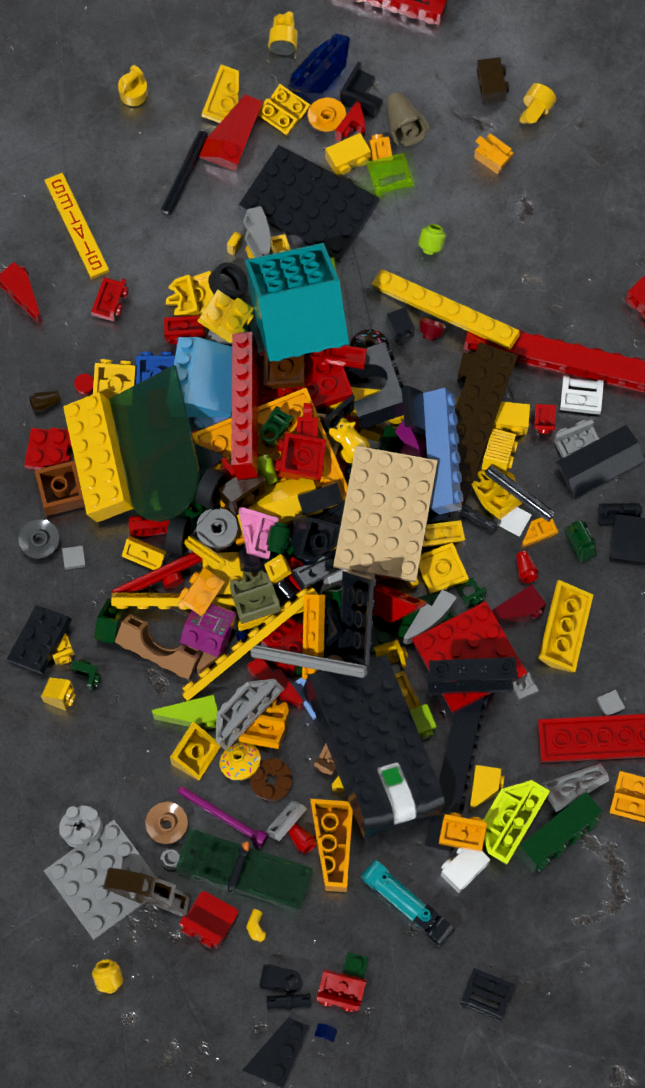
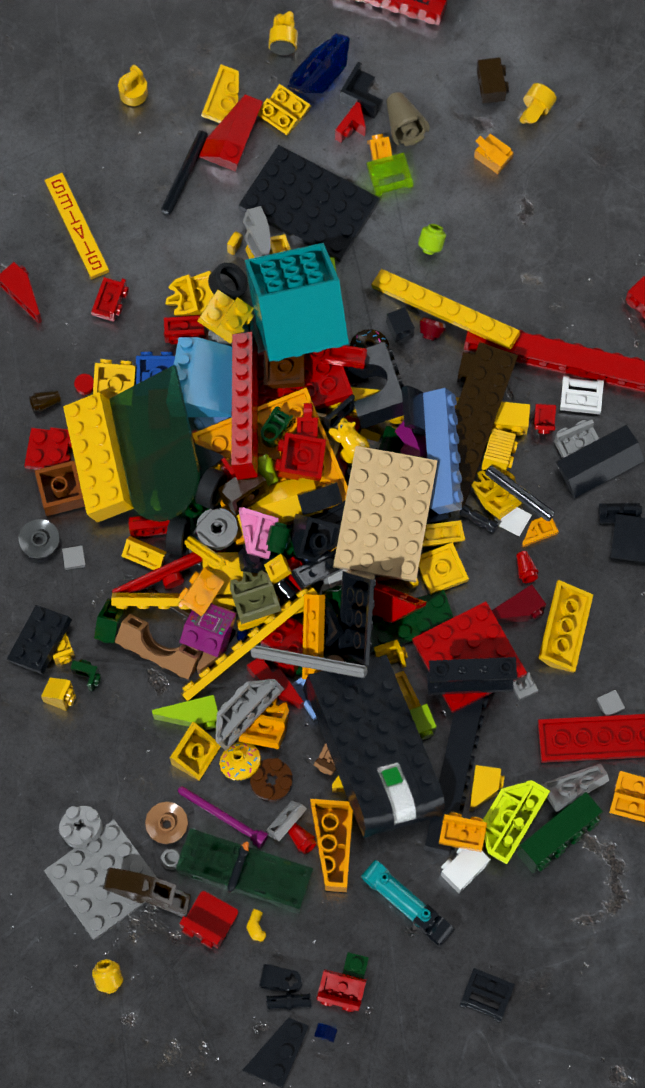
light orange dish [307,97,346,132] -> none
yellow brick [325,133,371,175] -> none
light grey slope [403,589,457,645] -> none
dark green bracket [455,577,487,608] -> none
dark green piece [564,520,597,562] -> none

